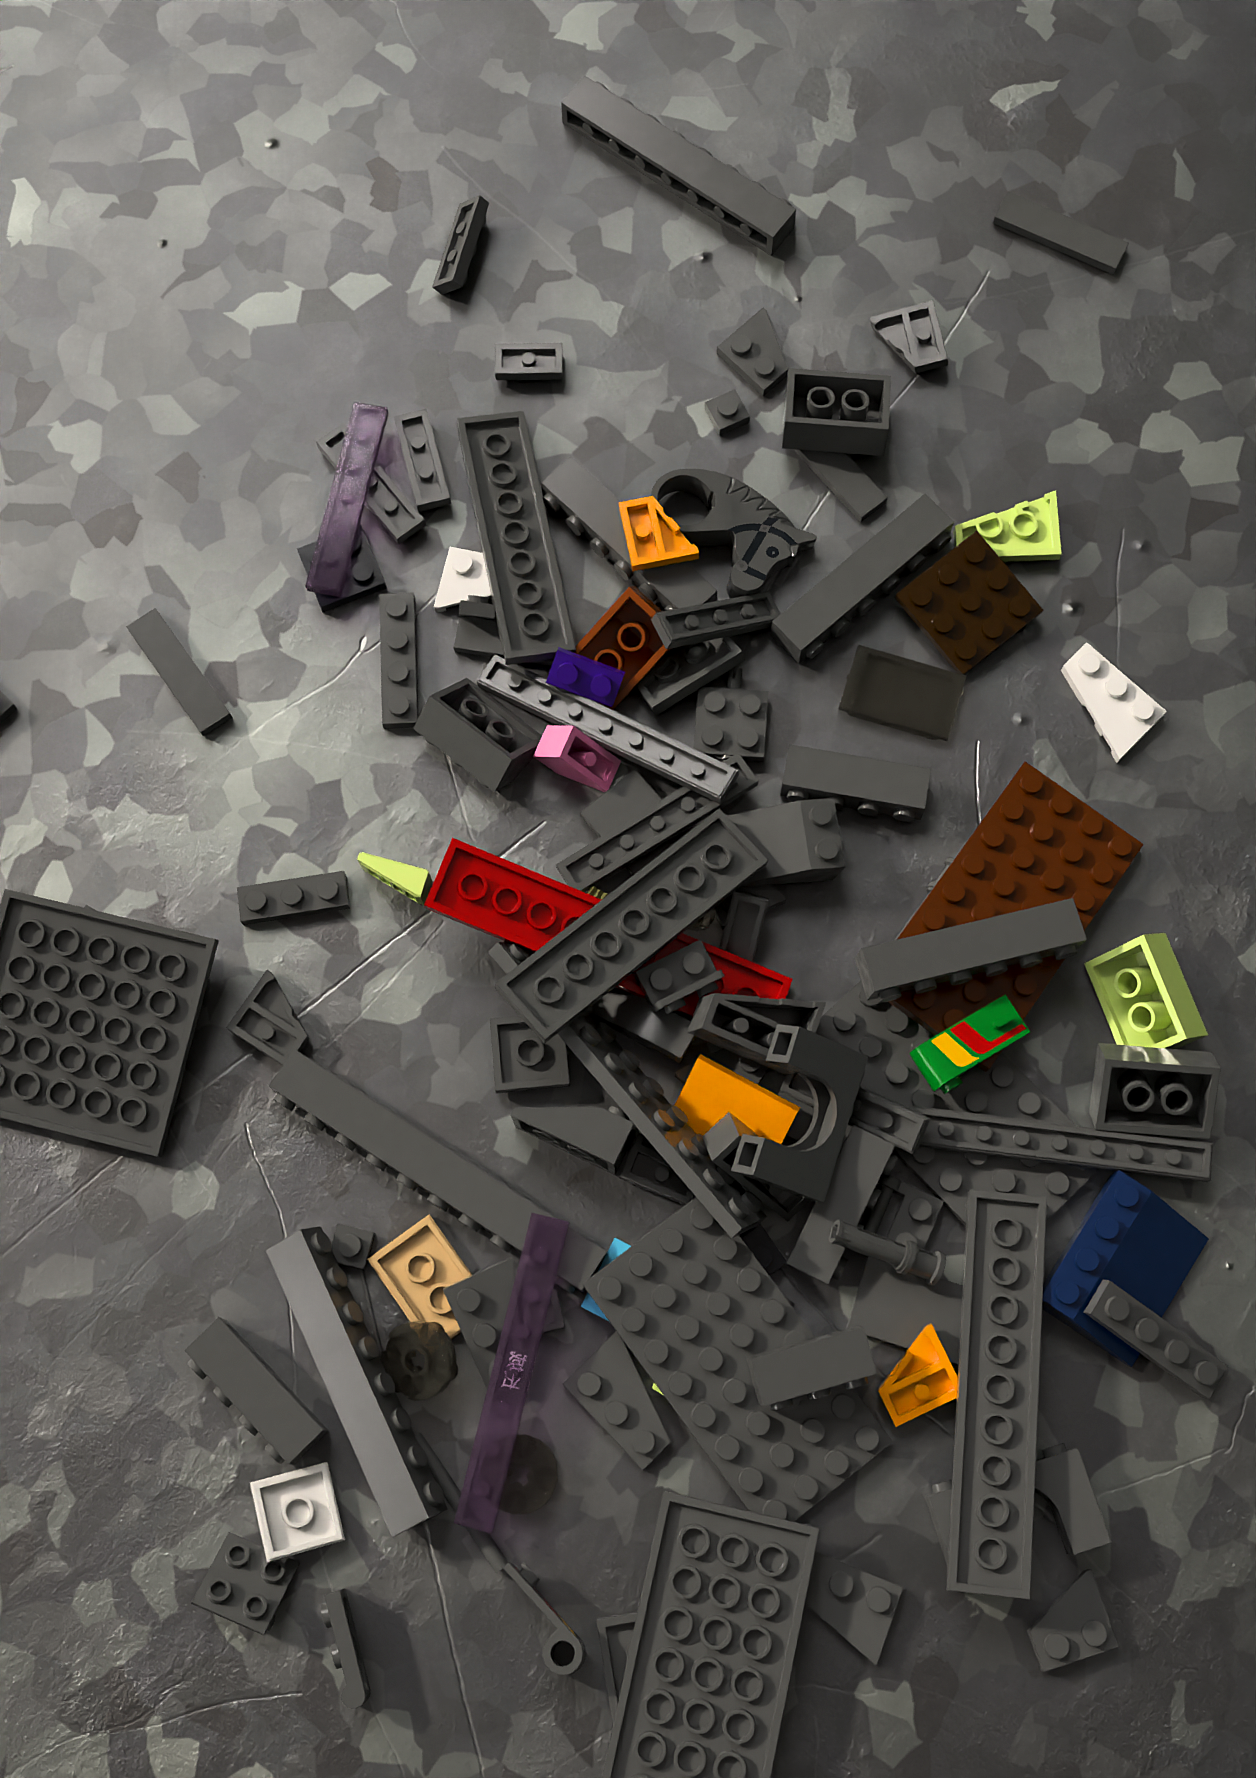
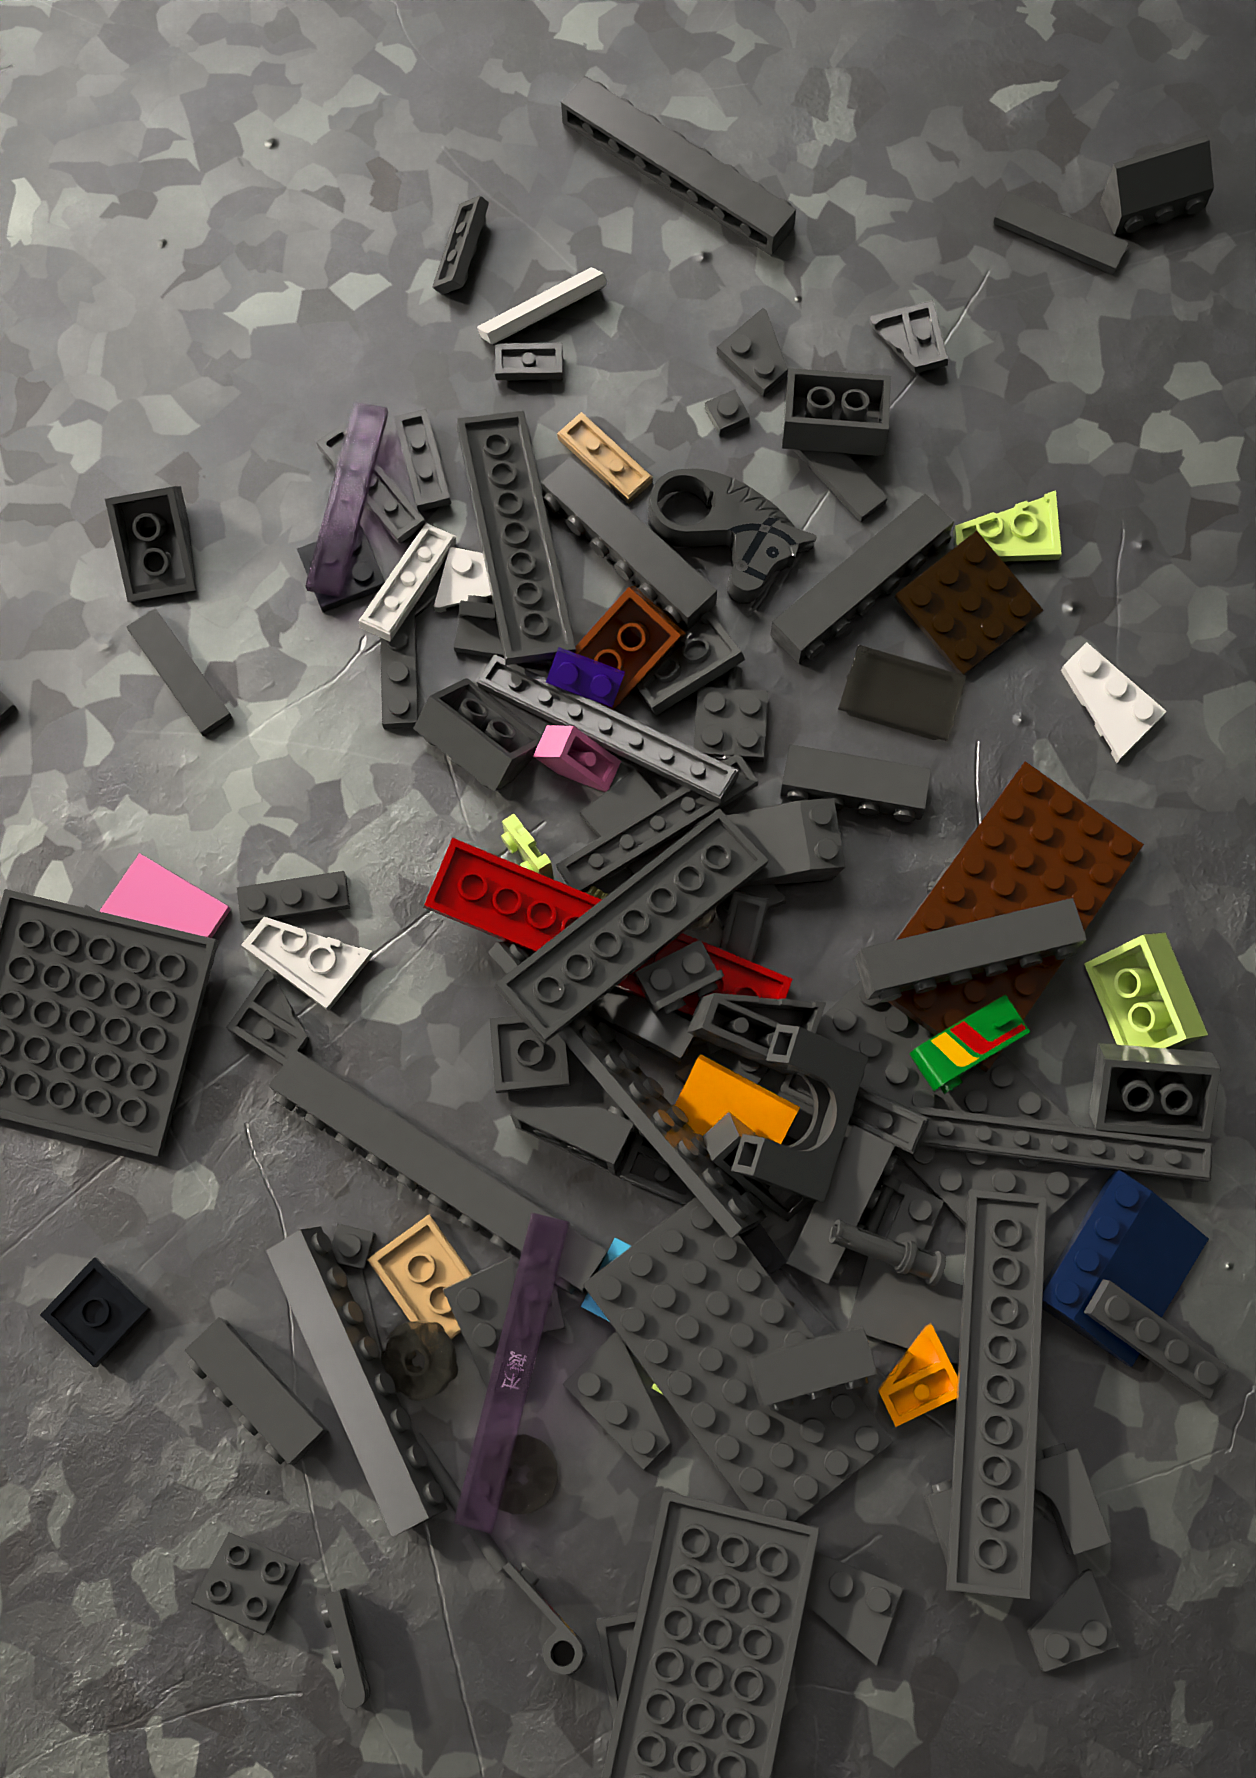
white tile [250,1462,345,1562] -> none
yellowish green slope [357,852,432,905] -> none
light orange wing [619,496,699,571] -> none
dark grey tile [651,591,781,649] -> none
none -> black plate [40,1257,151,1368]
none -> bright pink tile [100,853,231,938]
none -> dark grey slope [105,486,196,602]
none -> white wing [242,917,374,1011]
none -> white tile [359,523,456,642]
none -> white tile [477,267,607,344]
none -> yellowish green wing [501,814,554,880]
none -> tan tile [557,412,653,504]
none -> dark grey slope [1100,135,1214,235]

